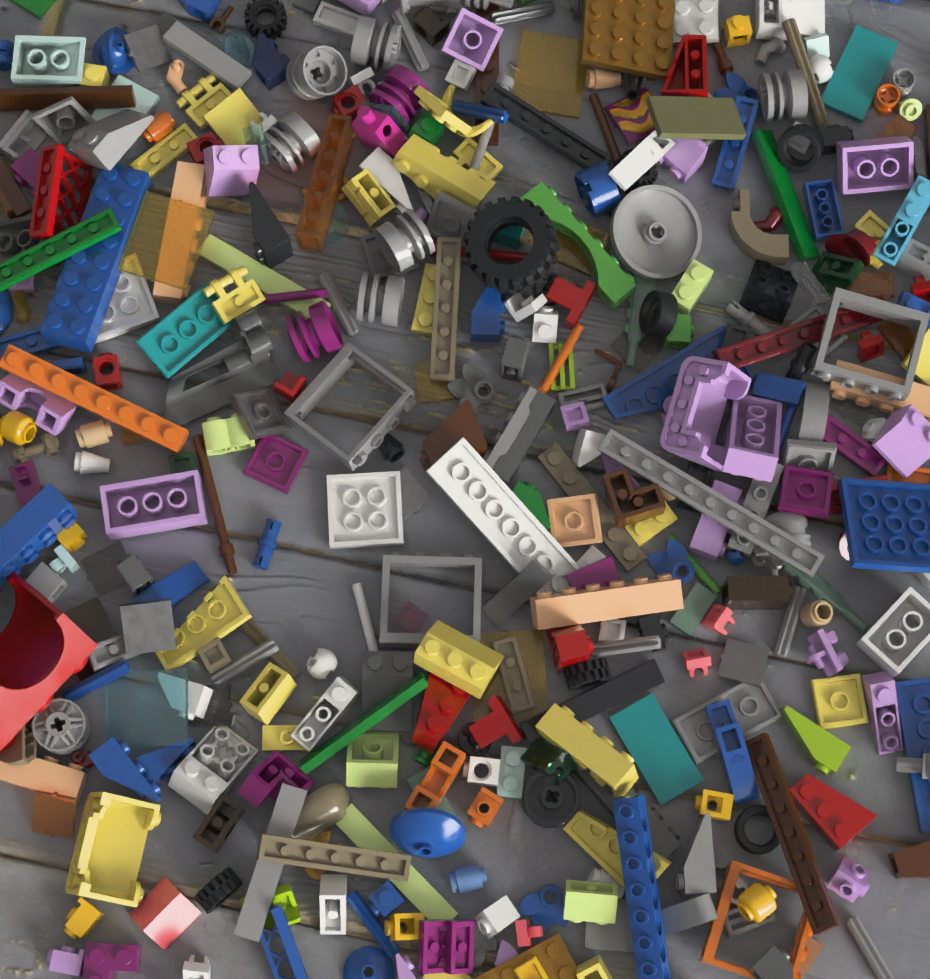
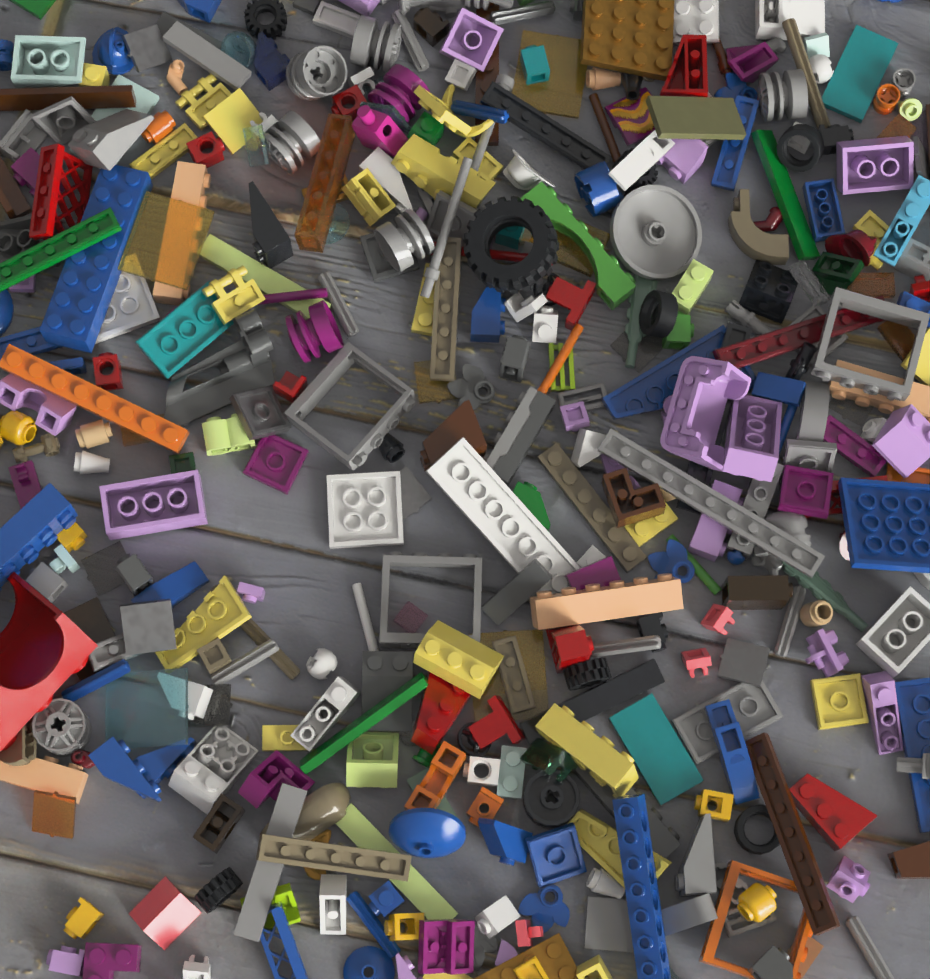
clear yellow pin [10,290,32,323] -> none
light yellow windscreen [65,792,161,908] -> none
reddish brown bar [192,434,237,575] -> none
lavender slope [203,145,260,197] -> none
reddish brown hand [210,5,234,34] -> none
light yellow brick [239,662,297,725] -> none
blue pin [252,519,282,570] -> none
light grey wheel [355,271,405,327] -> none
medium blue brick [449,863,487,894] -> none
light nougat plate [547,493,603,547] -> none
yellowish green brick [563,879,618,925] -> none
reddish brown piece [594,349,622,392] -> none
white tile [598,619,627,642] -> none
sand green tile [669,582,717,637] -> none
yellow brick [721,15,753,48] -> none
lime slope [781,705,851,775] -> none
red tile [857,330,885,363] -> none
none -> lavender plate [237,582,265,604]
none -> light grey bar [420,157,473,299]
none -> blue slope [478,818,533,866]
none -> white piece [503,149,556,190]
none -> teal brick [520,45,550,85]
none -> blue tile [525,822,587,888]
none -> magenta slope [726,41,779,83]

